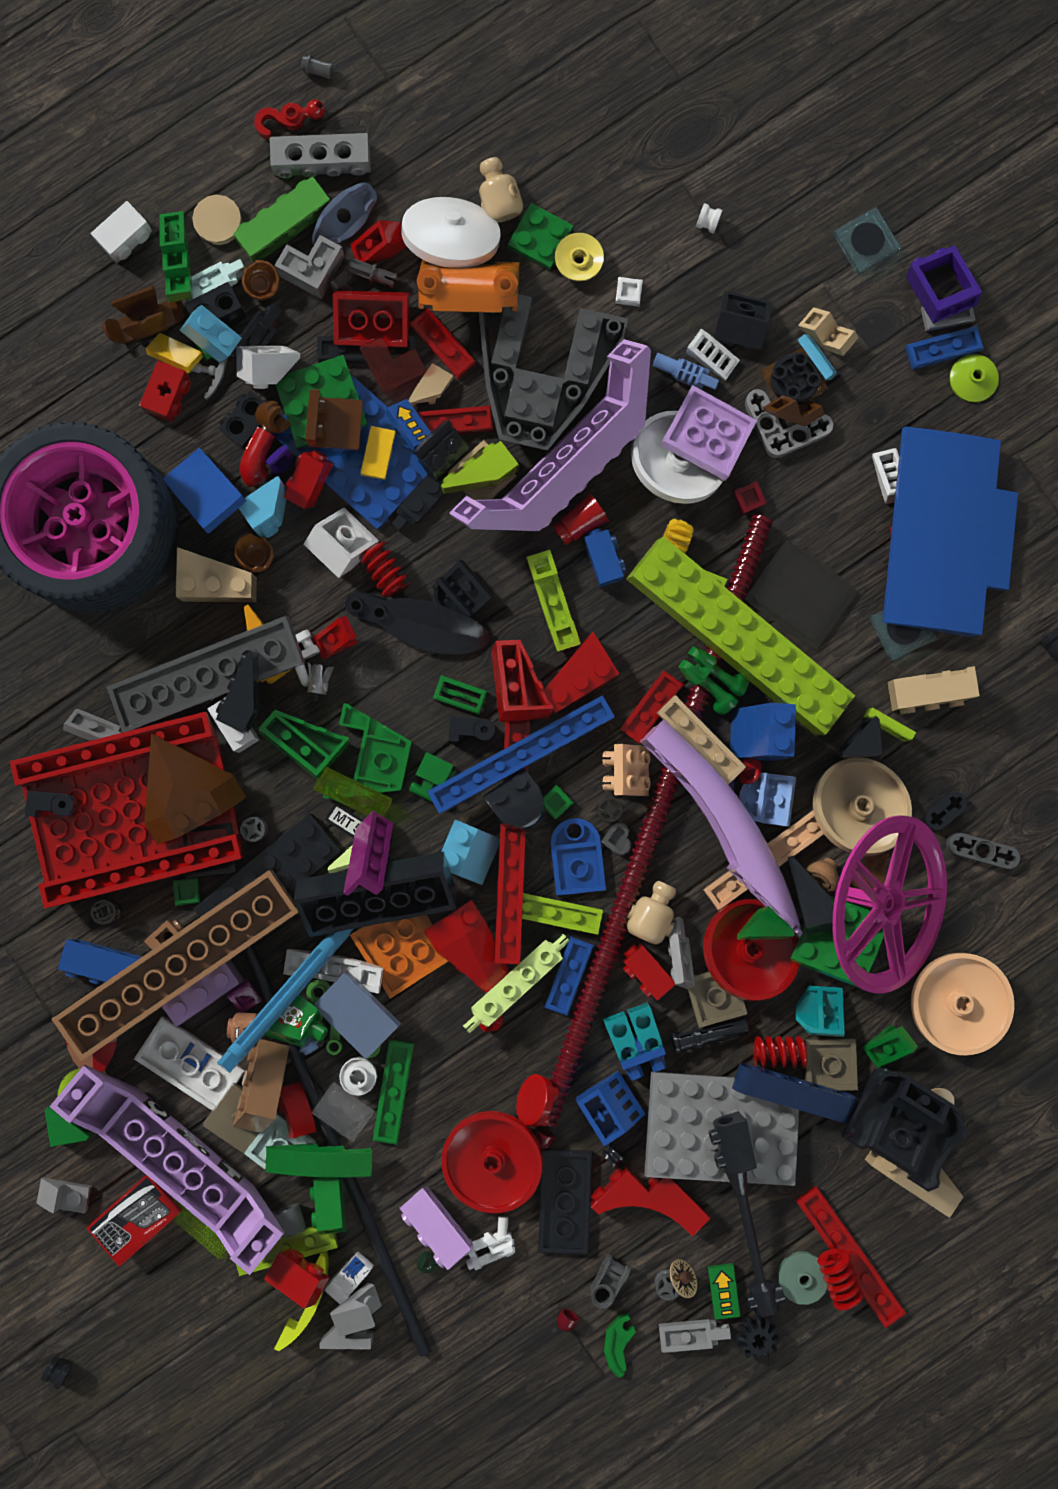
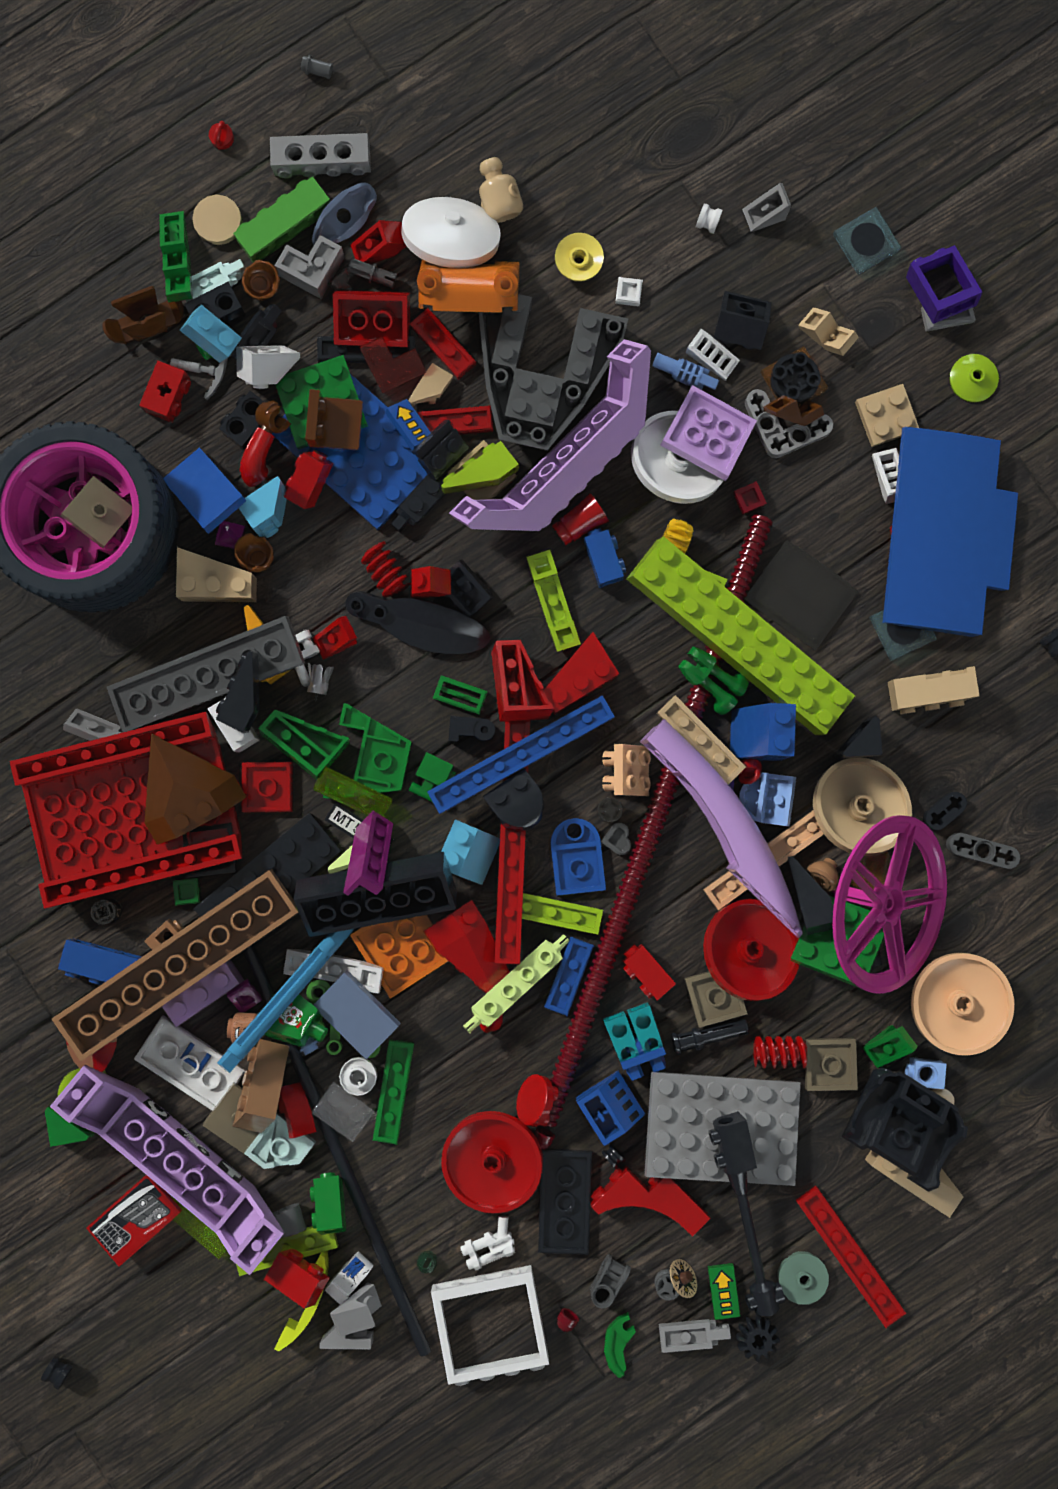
black leg [25,791,79,817] -> none
light grey slope [36,1177,92,1213] -> none
white brick [91,201,153,263] -> none
yellow tile [146,333,202,373] -> none
dark grey wheel [240,817,269,842] -> none
red piece [254,99,325,140] -> none
dark purple slope [265,445,295,477] -> none
green slope [265,1143,372,1177] -> none
white slope [304,508,379,578] -> none
yellow tile [360,426,396,480] -> none
lavender brick [400,1186,475,1270] -> none
green plate [508,203,574,270] -> none
green tile [543,785,573,820] -> none
red tile [620,670,684,744] -> none
tan piece [627,881,676,945] -> none
light grey hinge [668,917,695,989] -> none
dark blue beam [732,1063,857,1123] -> none
green slope [737,906,794,940] -> none
teal slope [795,986,845,1037] -> none
medium azure tile [798,334,838,380] -> none
red piece [817,1249,863,1311] -> none
lime tile [863,707,916,742] -> none
blue tile [905,326,984,370] -> none
none -> dark tan plate [61,476,132,548]
none -> red tile [209,121,234,150]
none -> magenta tile [215,521,246,550]
none -> red tile [242,762,293,812]
none -> red slope [411,566,451,599]
none -> white window [431,1265,549,1386]
none -> light grey slope [742,183,791,232]
none -> tan plate [855,384,919,447]
none -> light blue brick [905,1057,946,1089]

